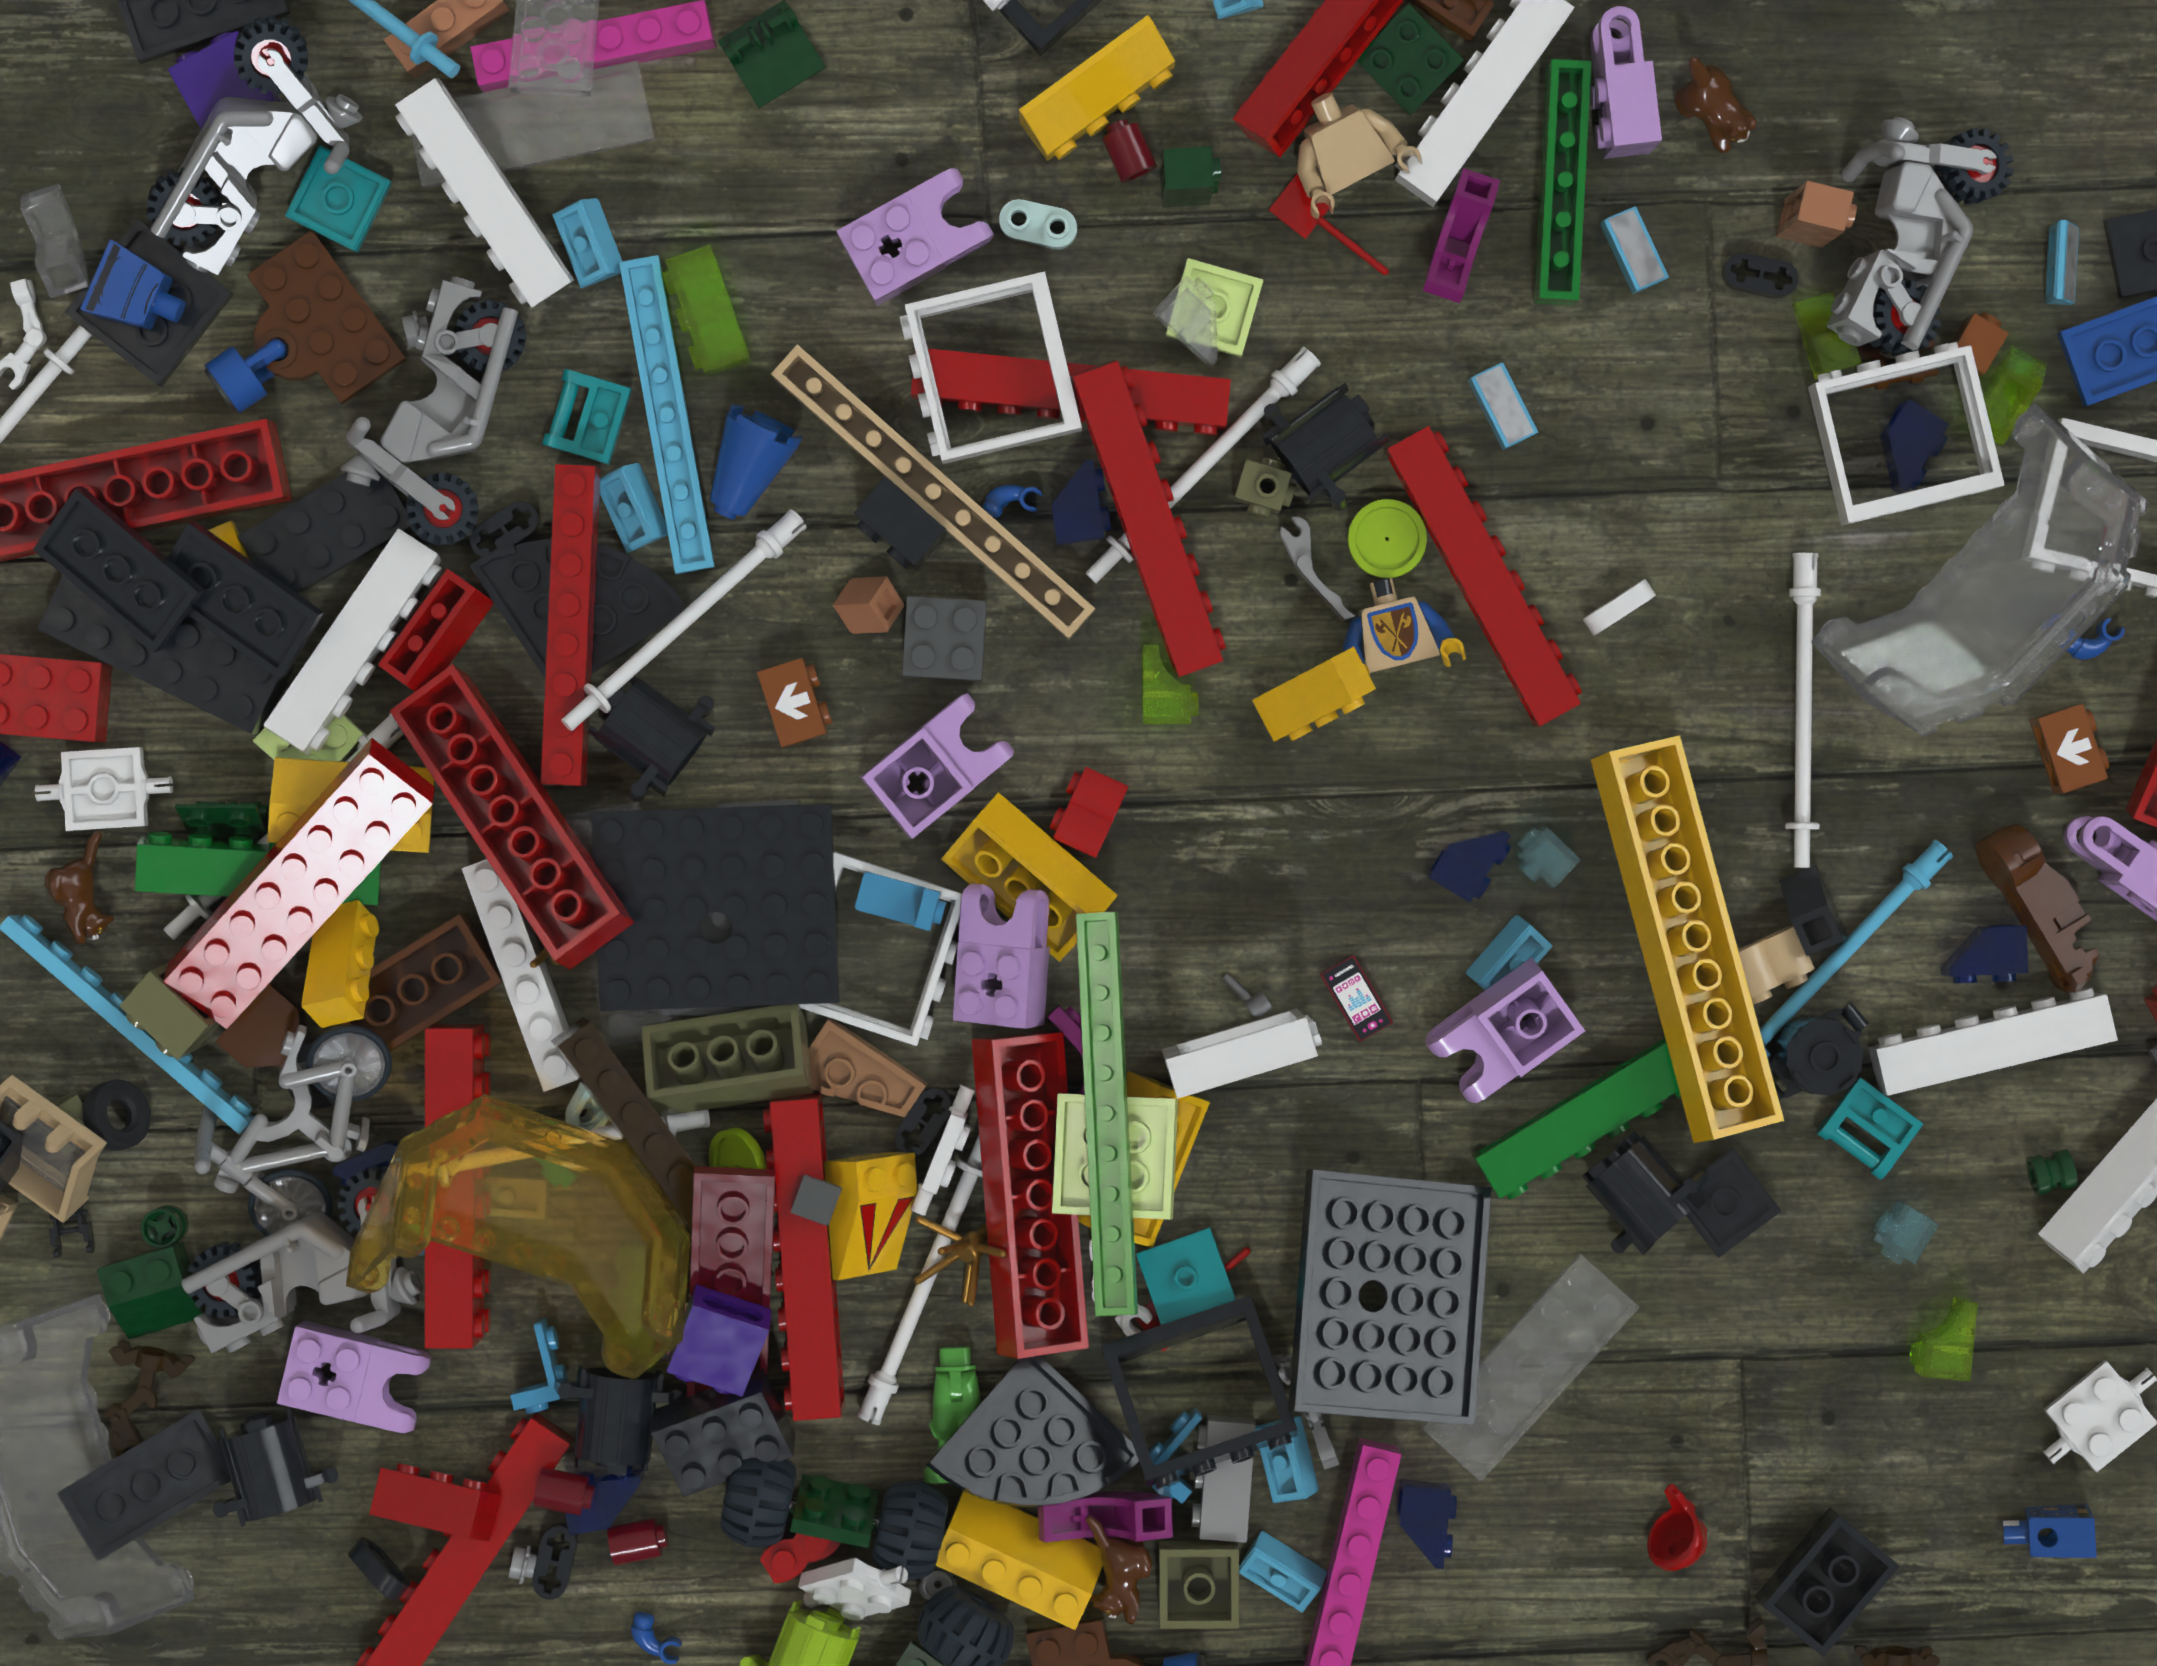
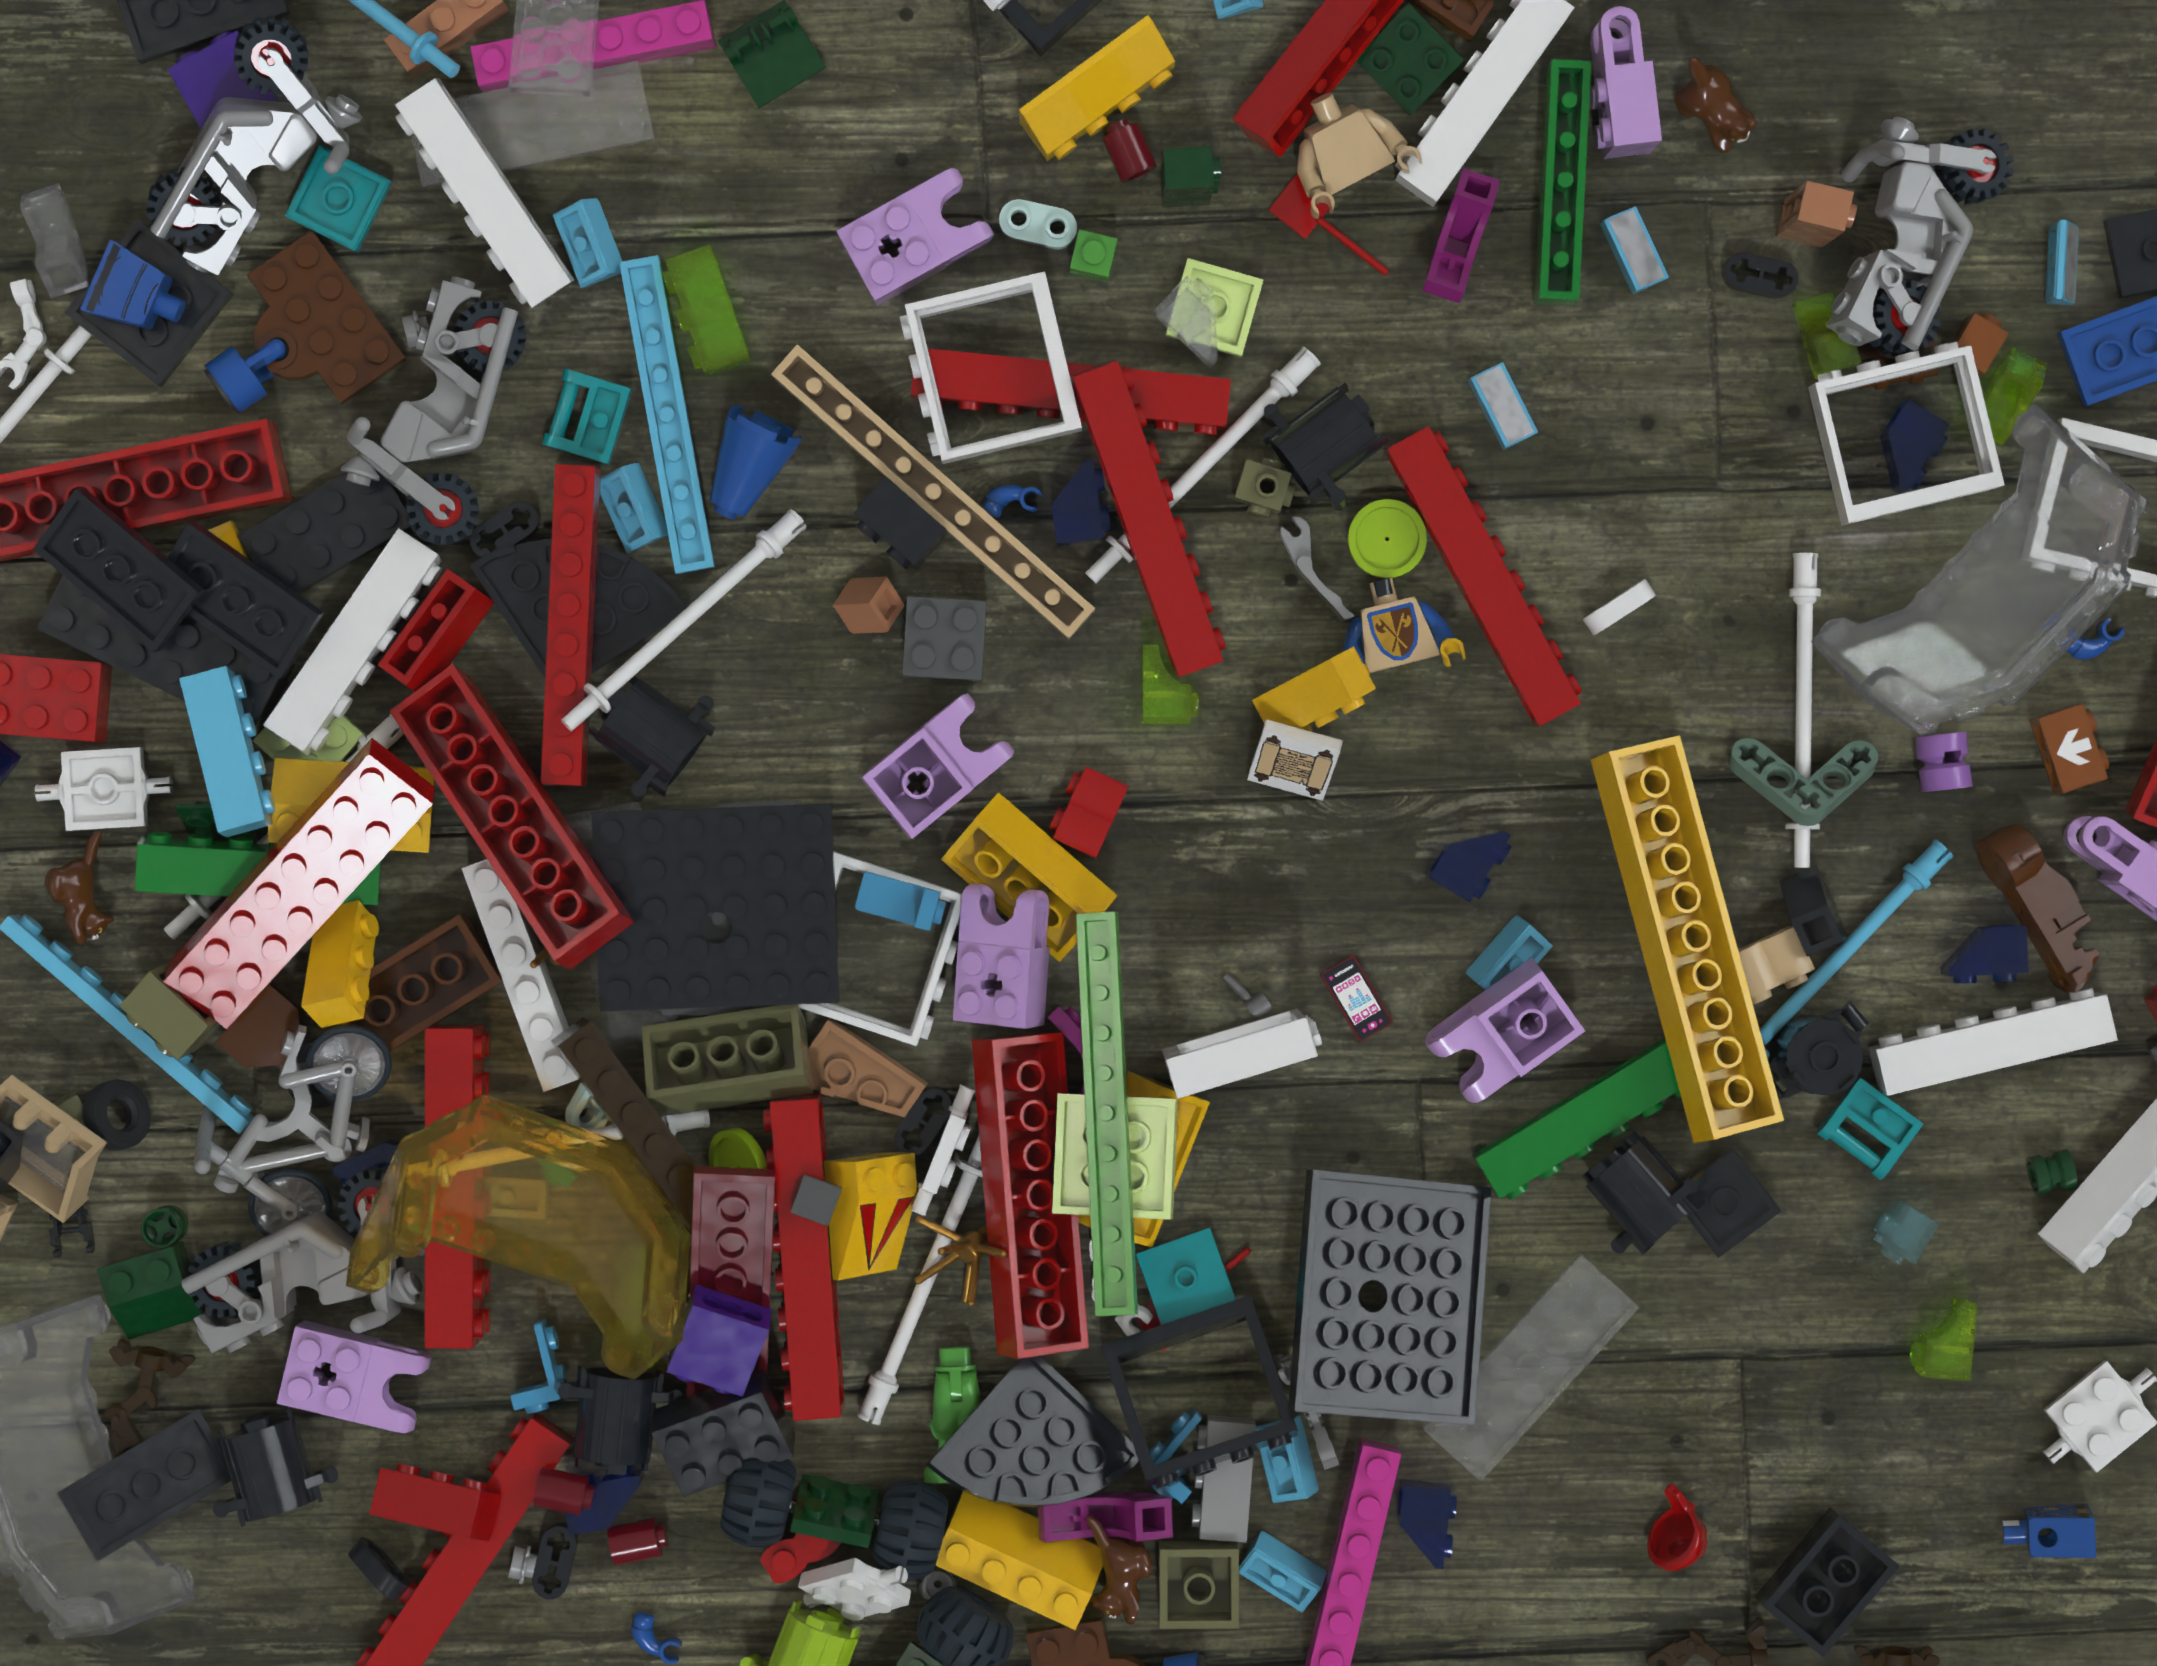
dark orange brick [757,658,833,748] -> none
clear light blue brick [1516,827,1581,888] -> none
none -> medium azure brick [179,666,276,837]
none -> bright green brick [1070,229,1118,283]
none -> tile [1247,719,1343,801]
none -> sand green beam [1729,738,1879,826]
none -> medium lavender wheel [1915,731,1973,792]

